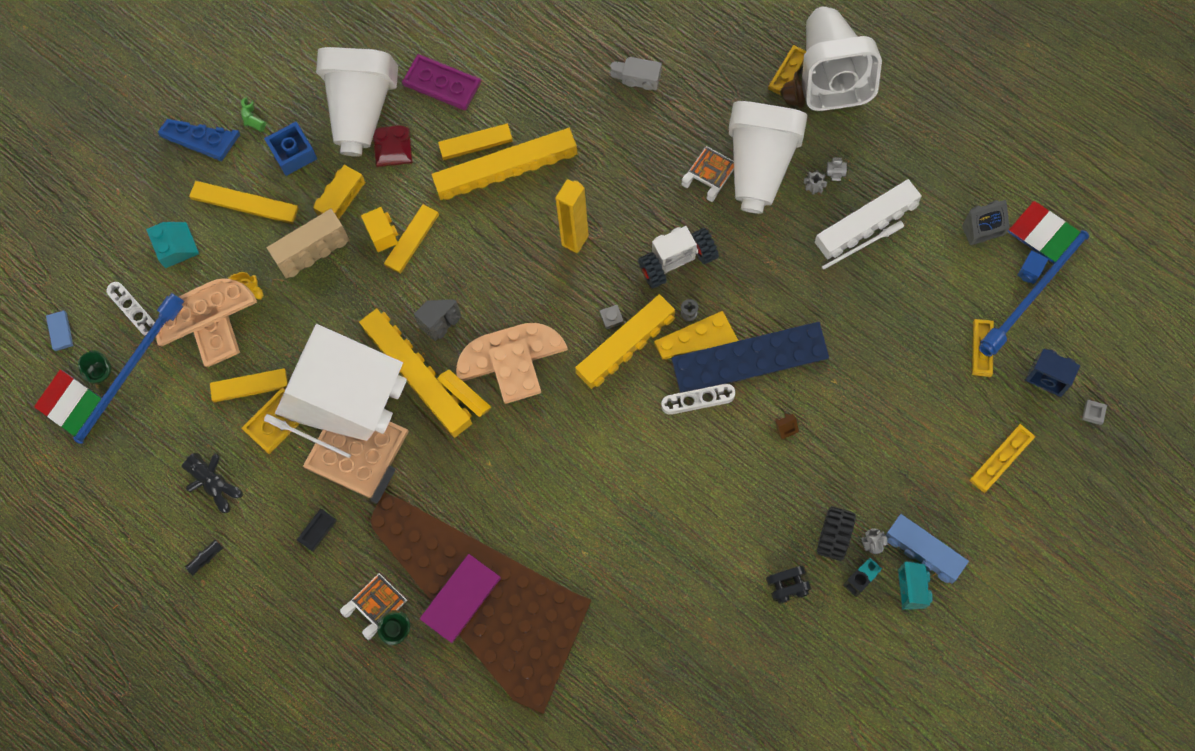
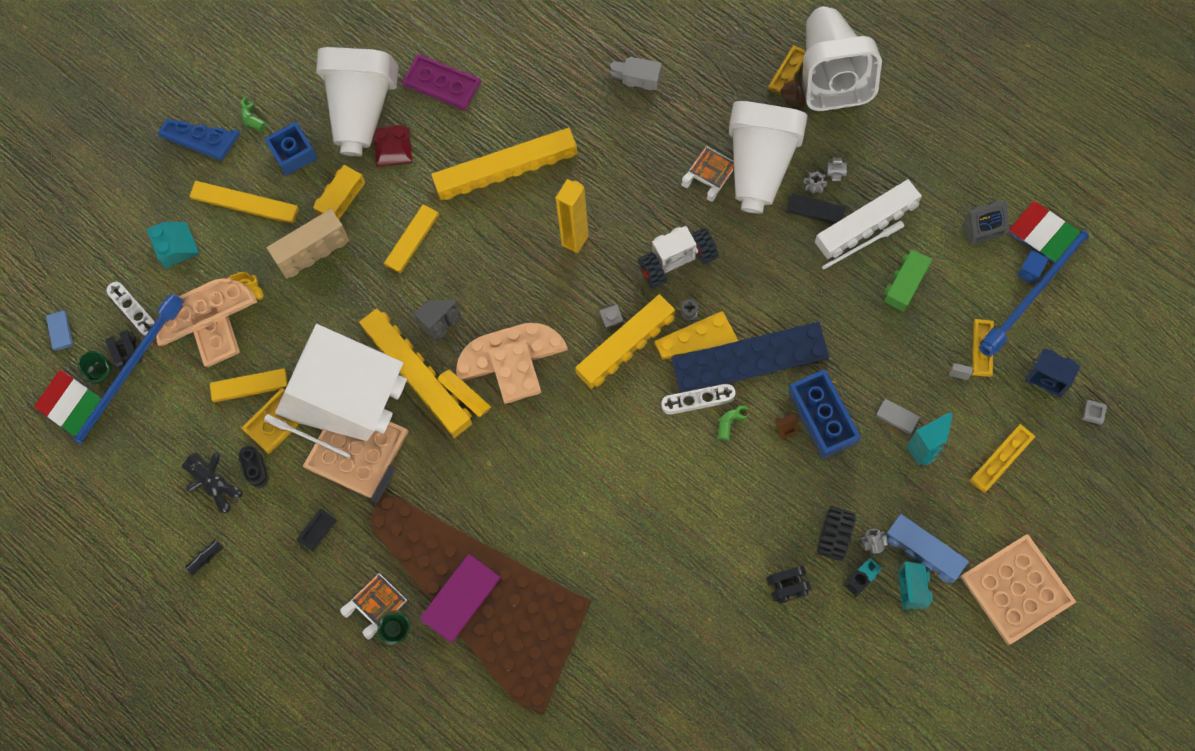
yellow brick [361,207,398,252] -> none
yellow tile [438,123,513,160] -> none
none -> black brick [105,330,144,372]
none -> black brick [238,446,269,488]
none -> bright green piece [717,406,748,441]
none -> black tile [787,193,846,224]
none -> blue brick [788,369,861,459]
none -> light grey tile [875,399,920,435]
none -> bright green brick [884,249,932,312]
none -> teal slope [906,412,953,466]
none -> light grey tile [949,363,973,380]
none -> light nougat plate [960,534,1076,646]

